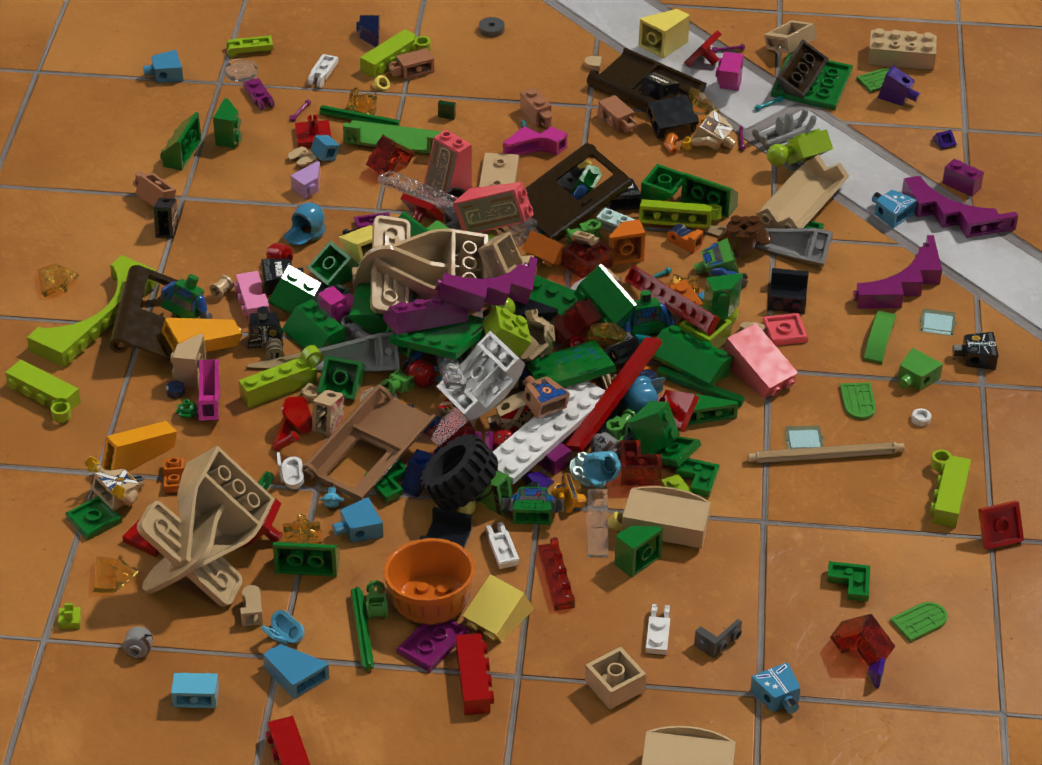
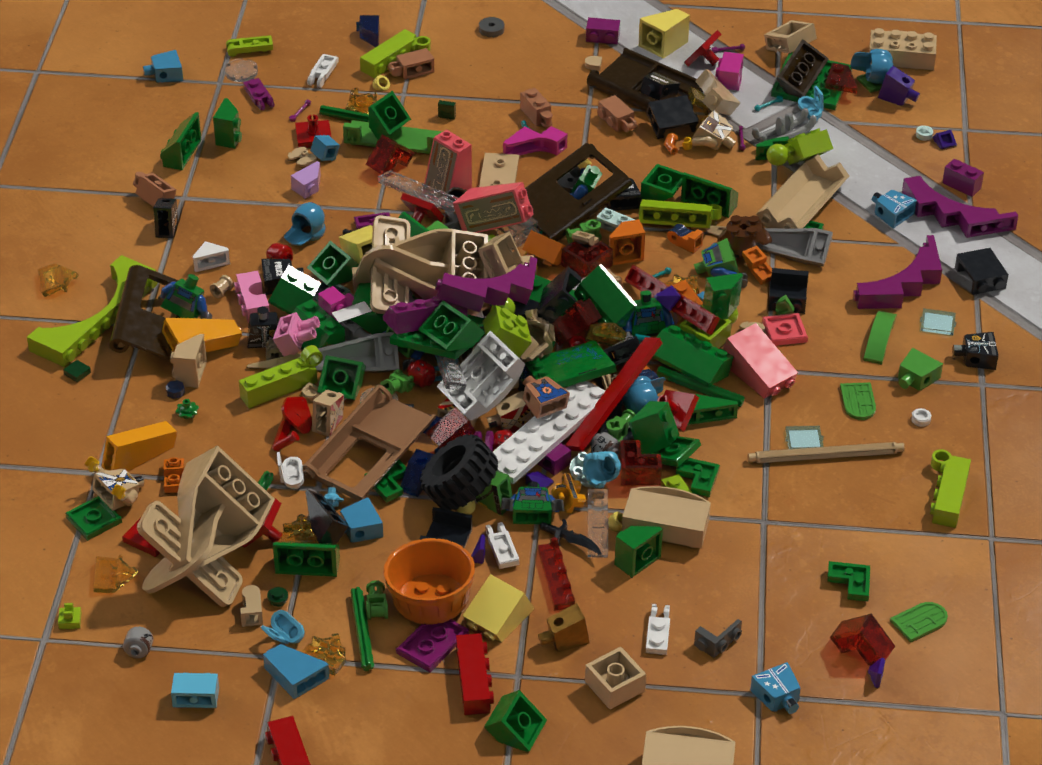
lime hinge [5,360,81,423] -> none
dark pink arch [198,359,221,421] -> none
red tile [978,500,1024,550] -> none
none -> dark green tile [63,360,91,382]
none -> white slope [193,241,230,272]
none -> dark green plate [267,587,288,607]
none -> bright pink brick [273,312,320,357]
none -> clear yellow slope [301,633,346,676]
none -> black slope [305,489,348,544]
none -> white sticker [332,301,372,323]
none -> green slope [368,91,411,141]
none -> green slope [418,301,485,351]
none -> dark purple slope [471,534,485,564]
none -> green slope [484,690,547,752]
none -> black panel [537,267,582,323]
none -> pearl gold torso [538,603,590,652]
none -> black piece [540,519,602,555]
none -> magenta brick [586,17,620,45]
none -> dark purple slope [654,285,681,311]
none -> tan arch [695,69,741,116]
none -> orange slope [742,246,772,285]
none -> green slope [755,136,789,160]
none -> bright green tile [776,295,794,315]
none -> medium azure bracket [798,86,824,121]
none -> clear red wing [825,63,857,94]
none -> dark azure piece [850,49,894,84]
none -> light aqua tile [916,126,933,141]
none -> black panel [955,248,1009,295]

